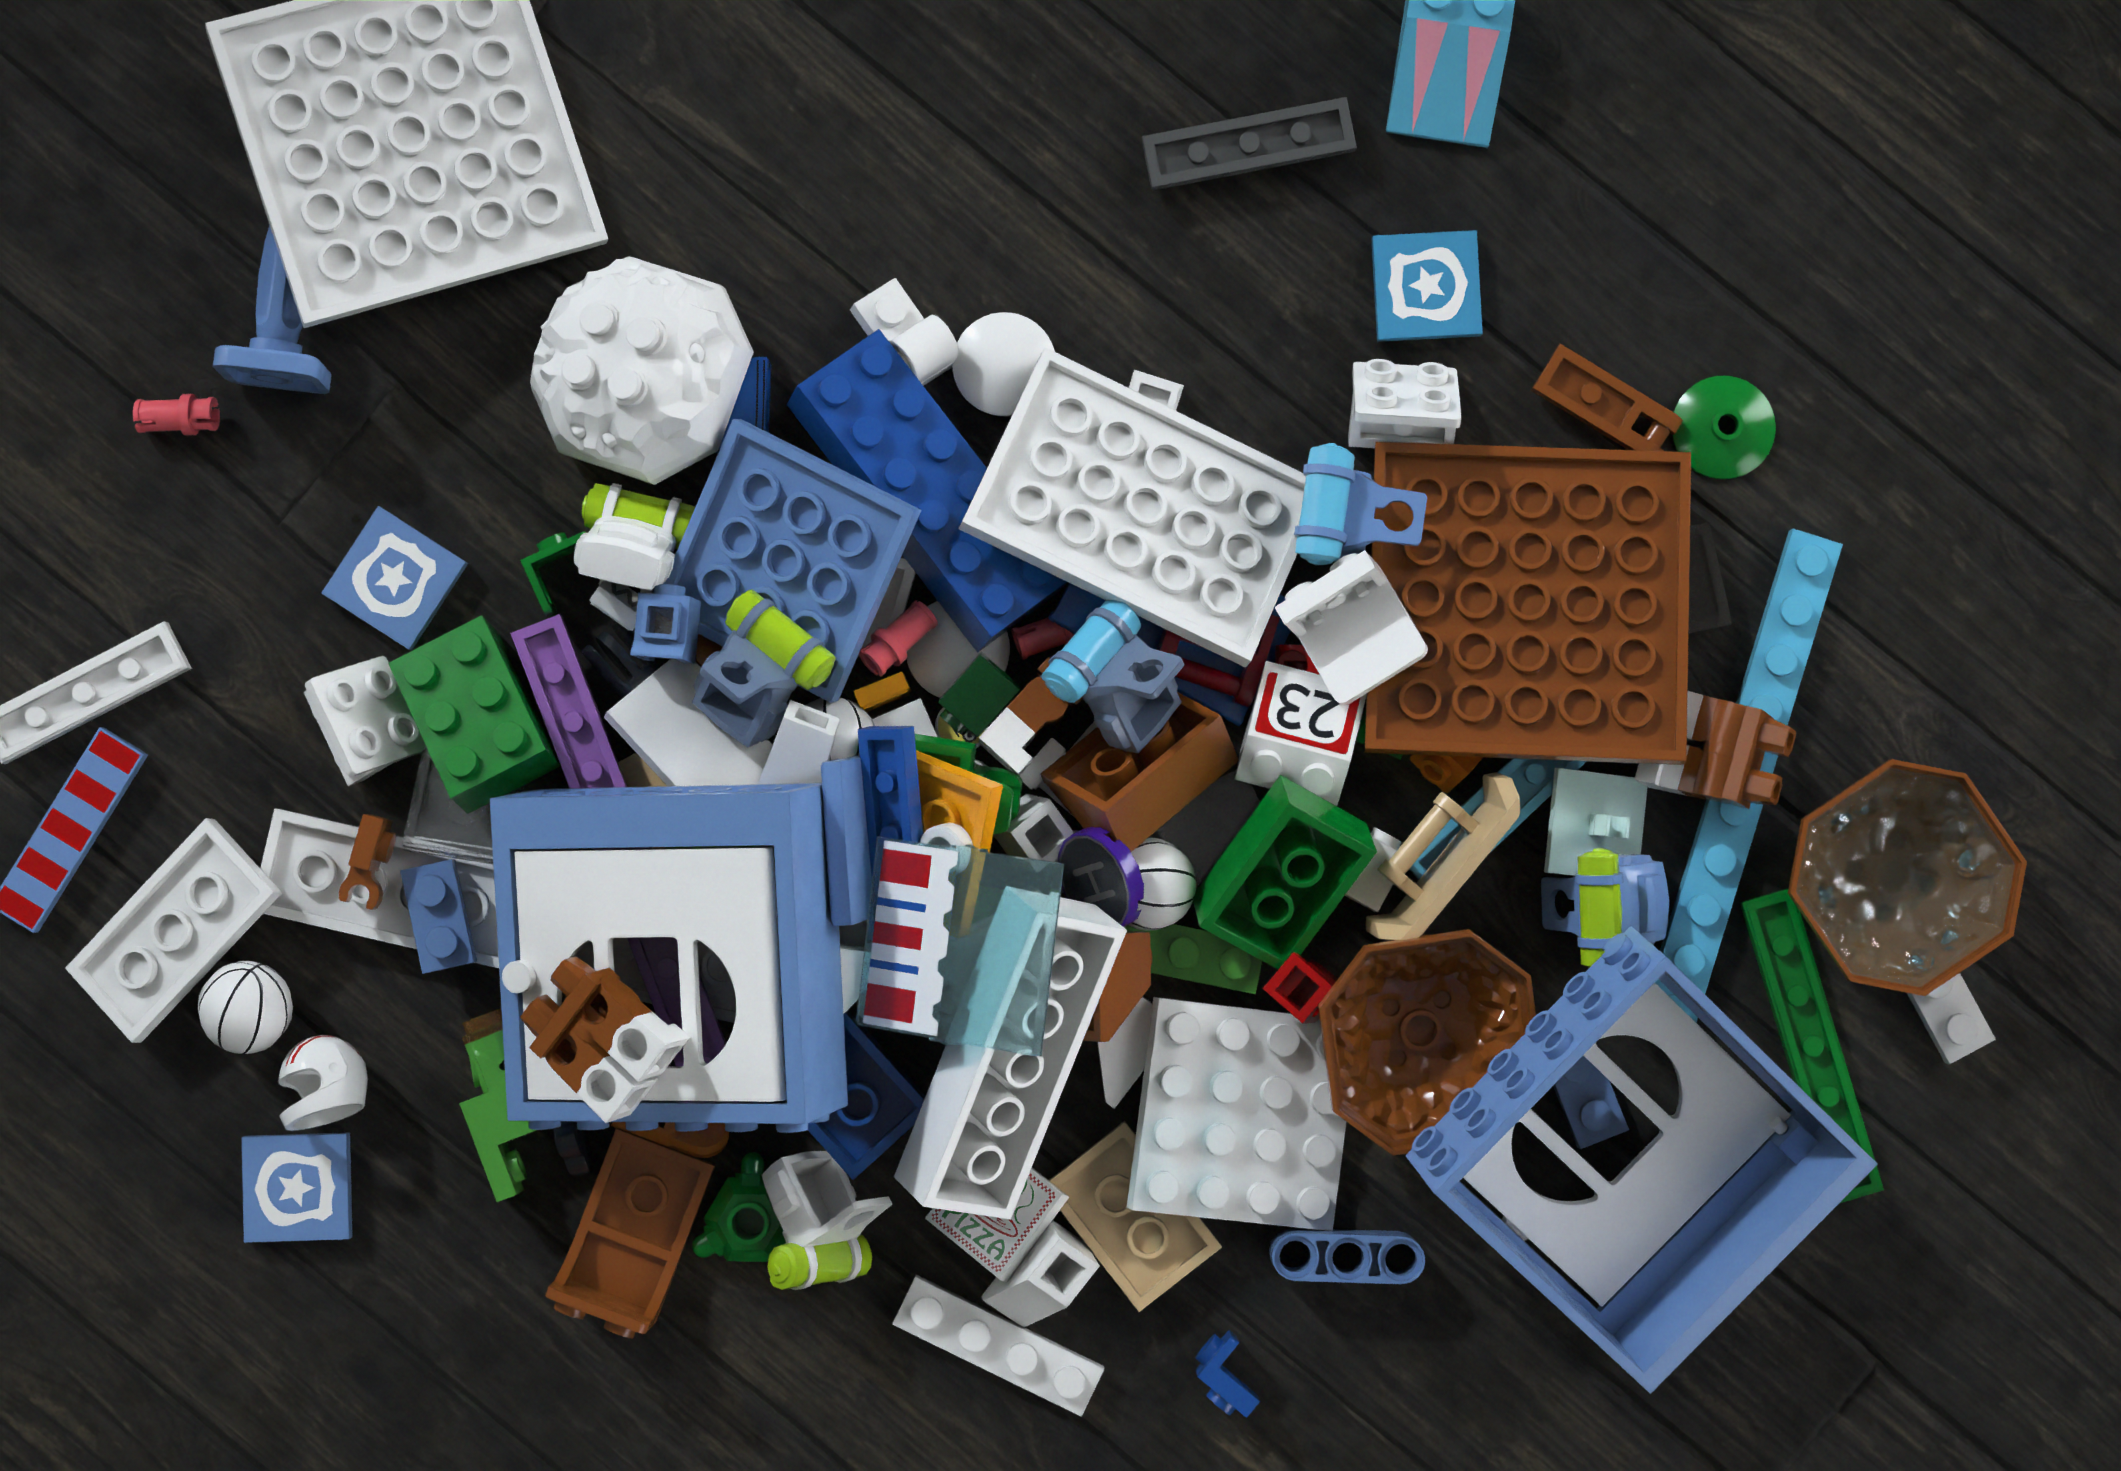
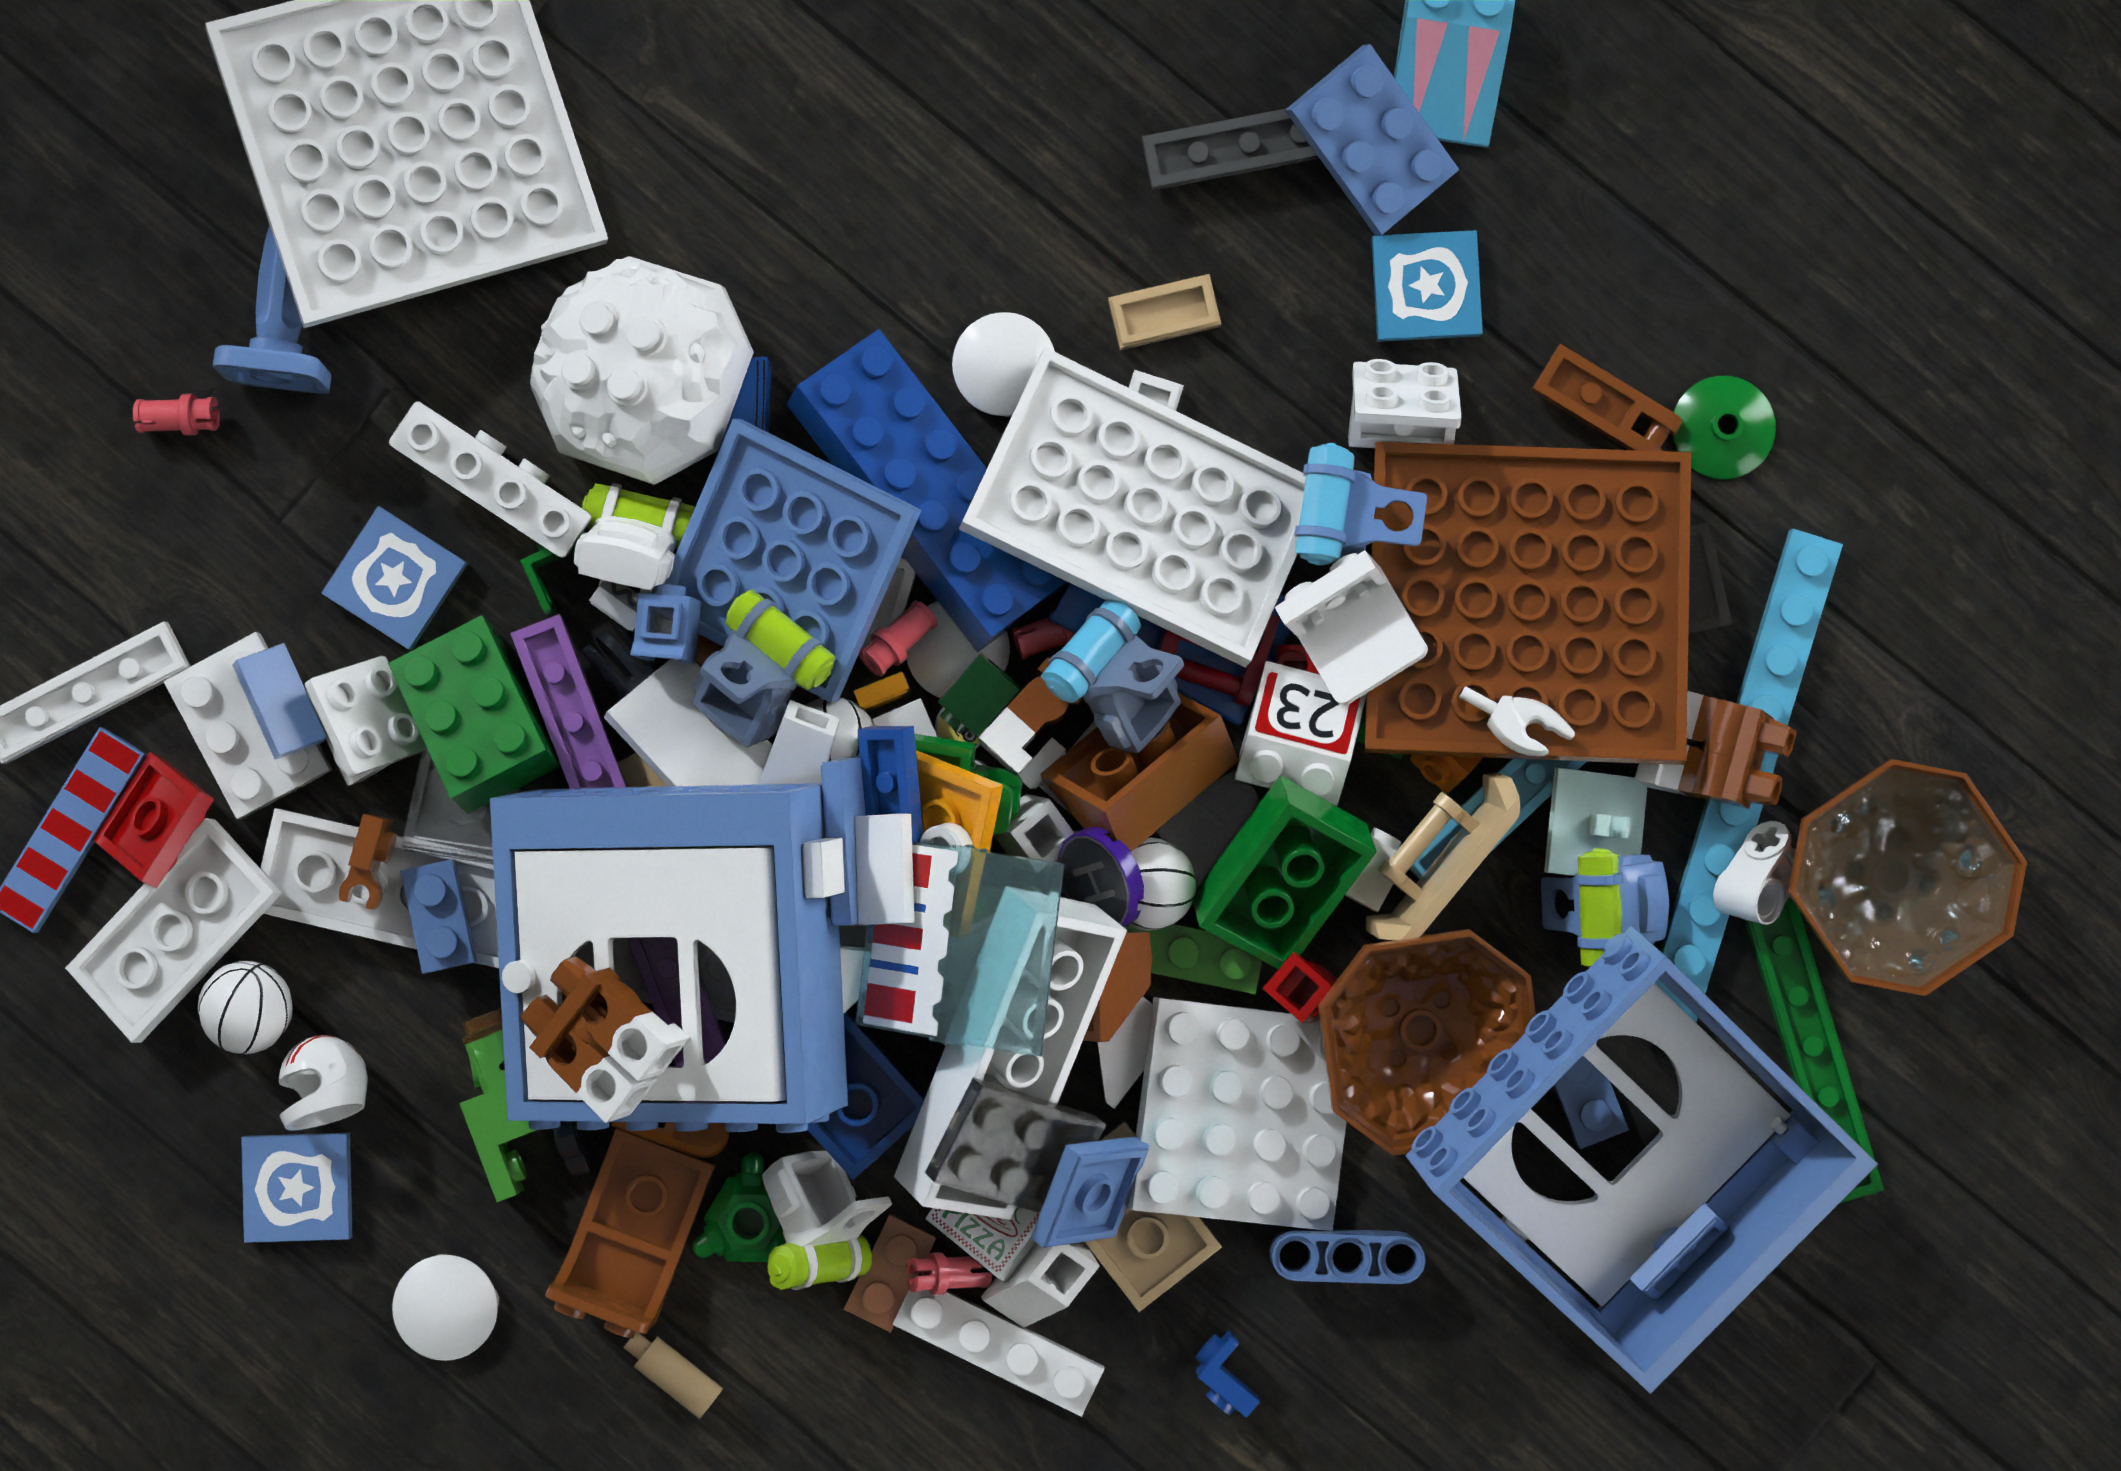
white plate [850,278,959,386] -> none
white plate [1907,947,1996,1064] -> none
none -> red plate [93,752,214,889]
none -> white plate [163,632,333,819]
none -> medium blue tile [232,643,327,760]
none -> white bracket [389,402,591,558]
none -> white dish [392,1254,499,1361]
none -> tan cylinder [623,1332,723,1419]
none -> white tile [802,838,845,898]
none -> nougat plate [844,1213,937,1333]
none -> white tile [855,813,915,925]
none -> coral pin [906,1252,992,1295]
none -> clear smoke plate [925,1077,1106,1213]
none -> medium blue tile [1031,1136,1149,1248]
none -> tan tile [1108,274,1221,350]
none -> medium blue plate [1285,44,1459,235]
none -> white hand [1459,686,1575,756]
none -> medium blue plate [1629,1203,1729,1300]
none -> white piece [1713,821,1796,925]

